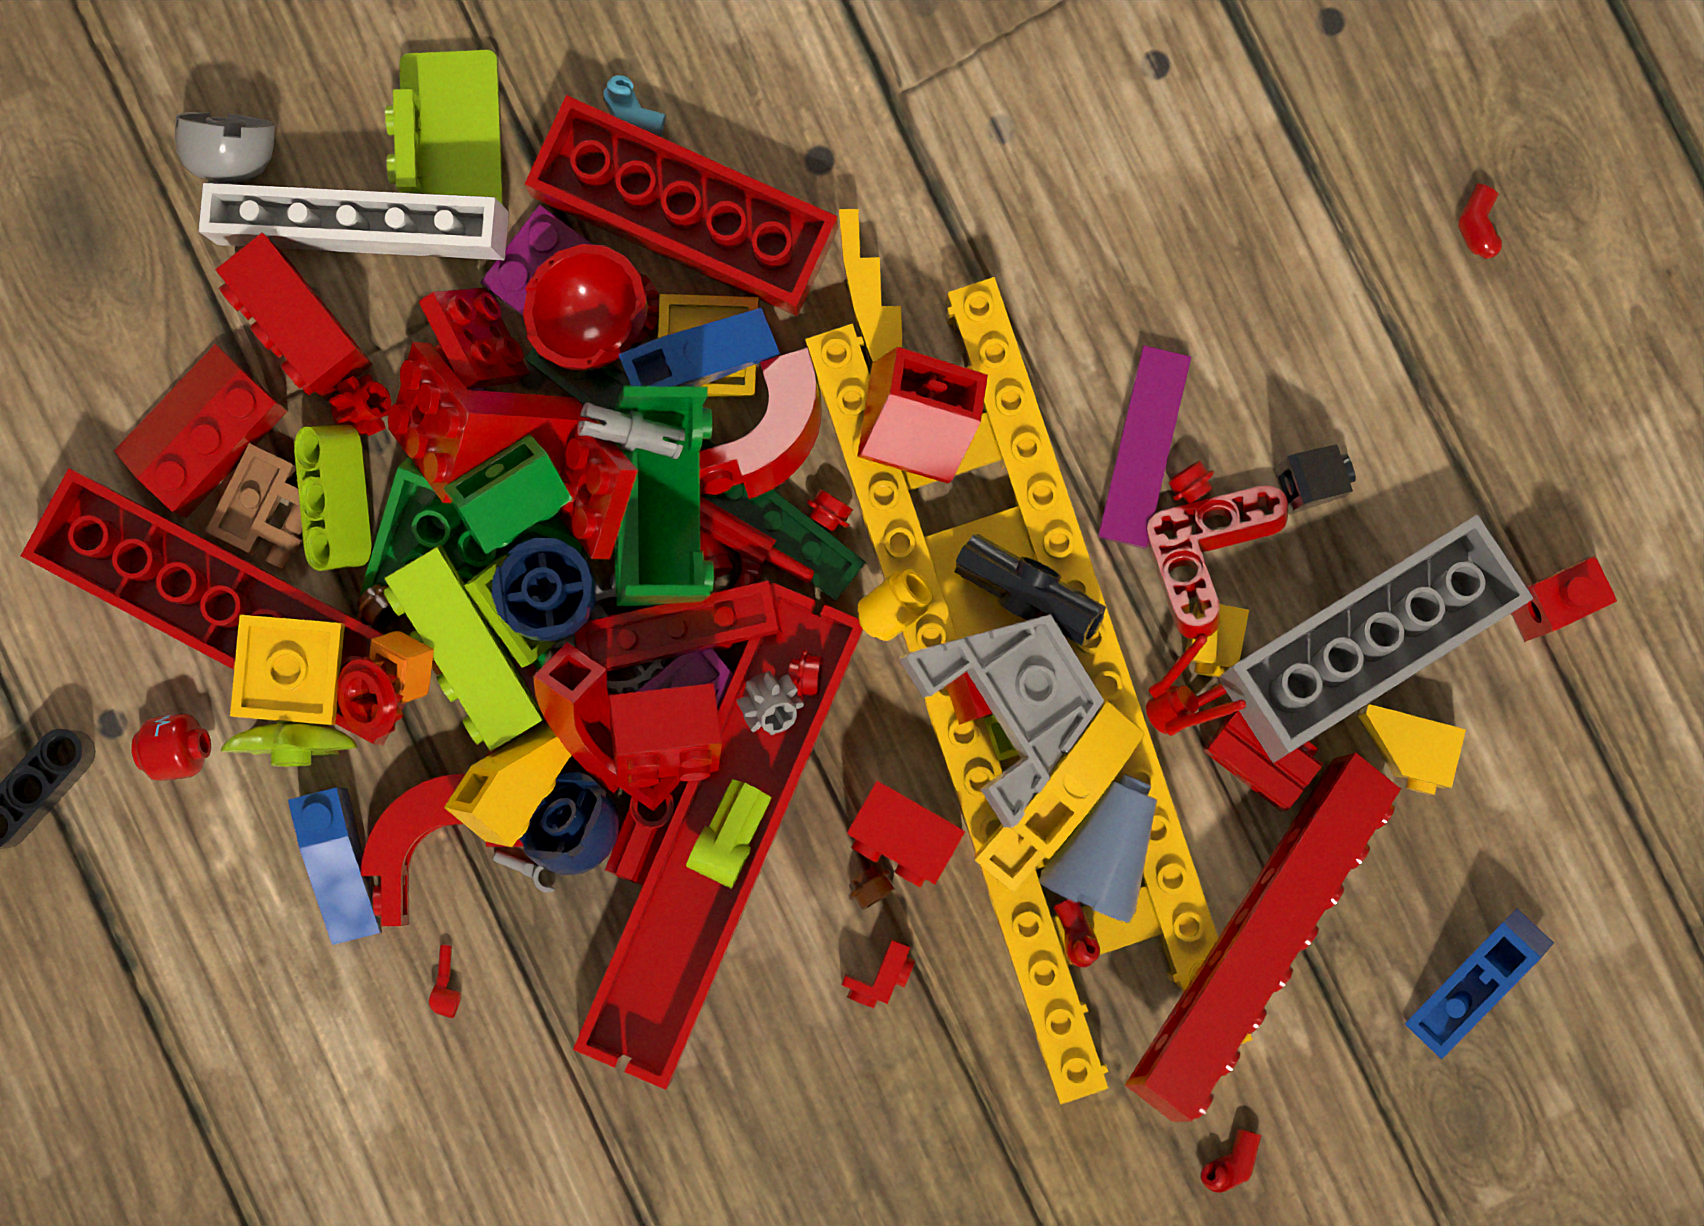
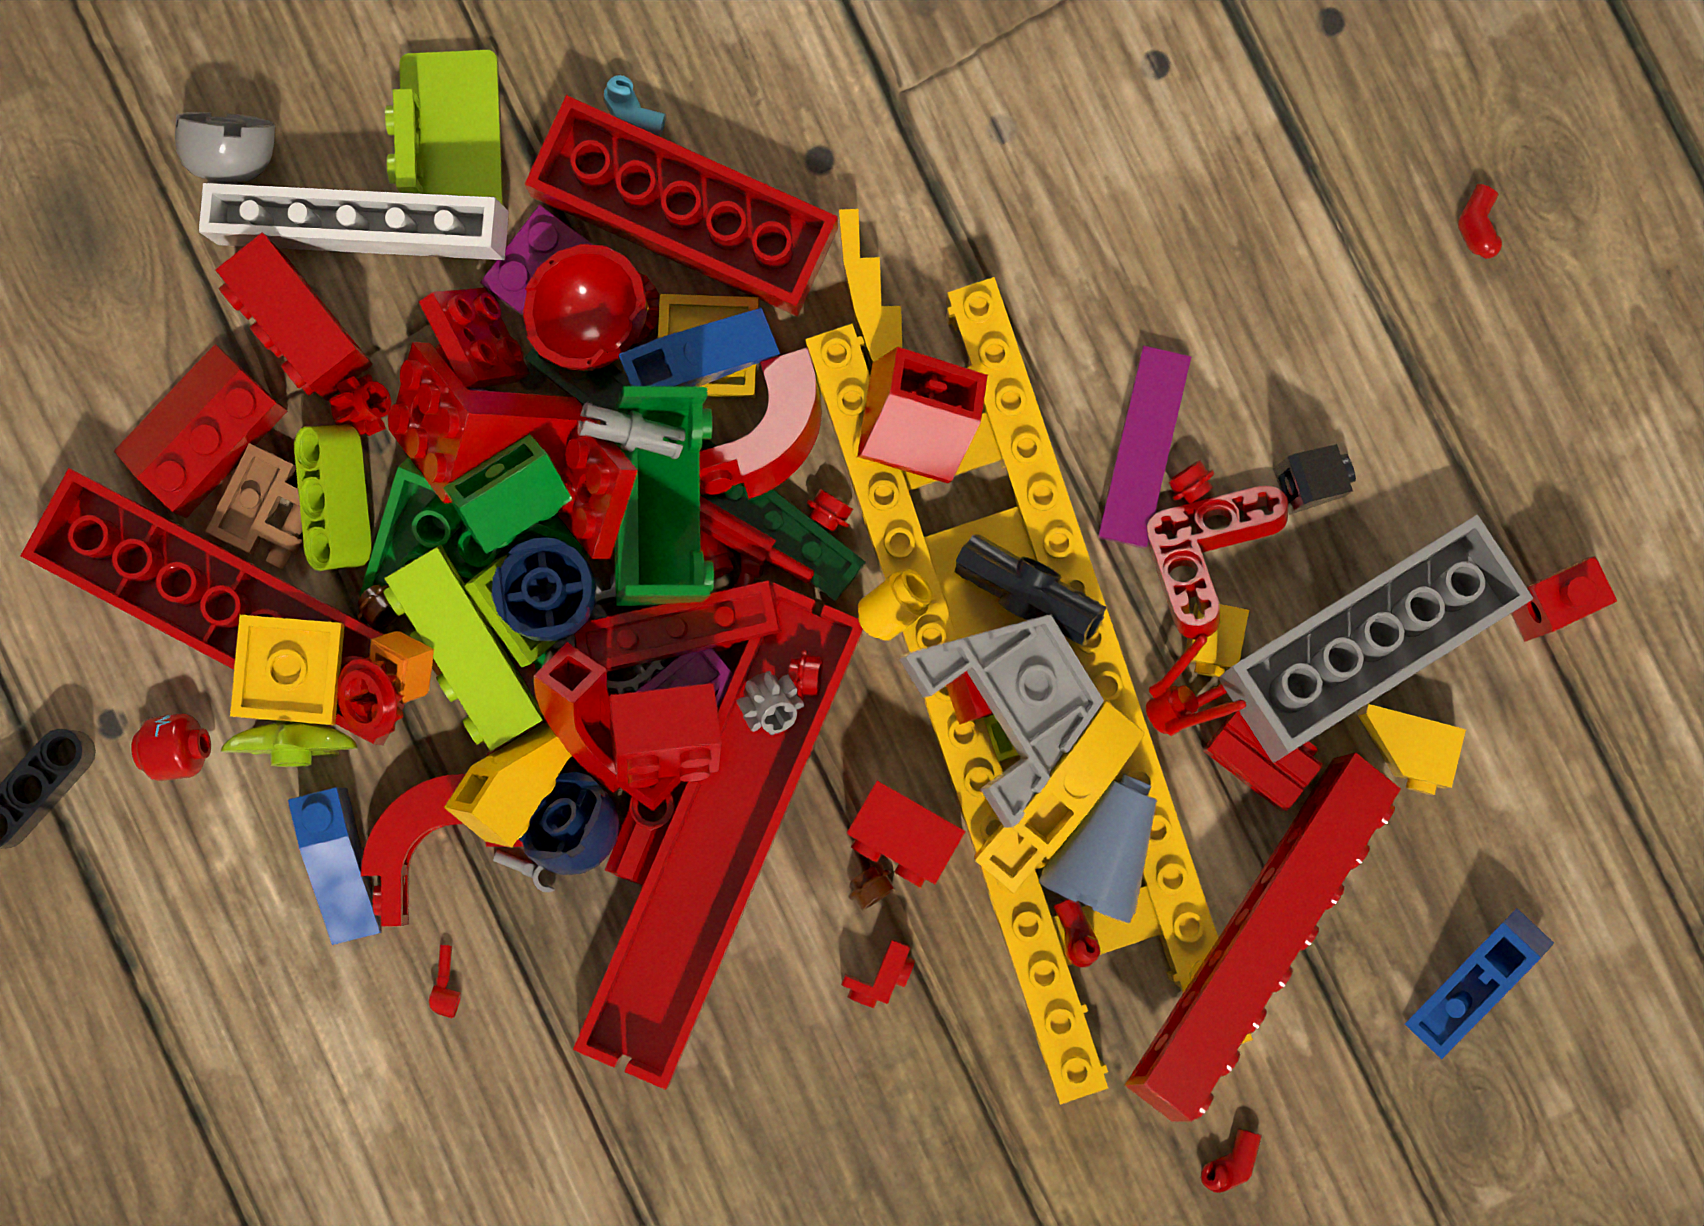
lime piece [686,779,771,888] -> none

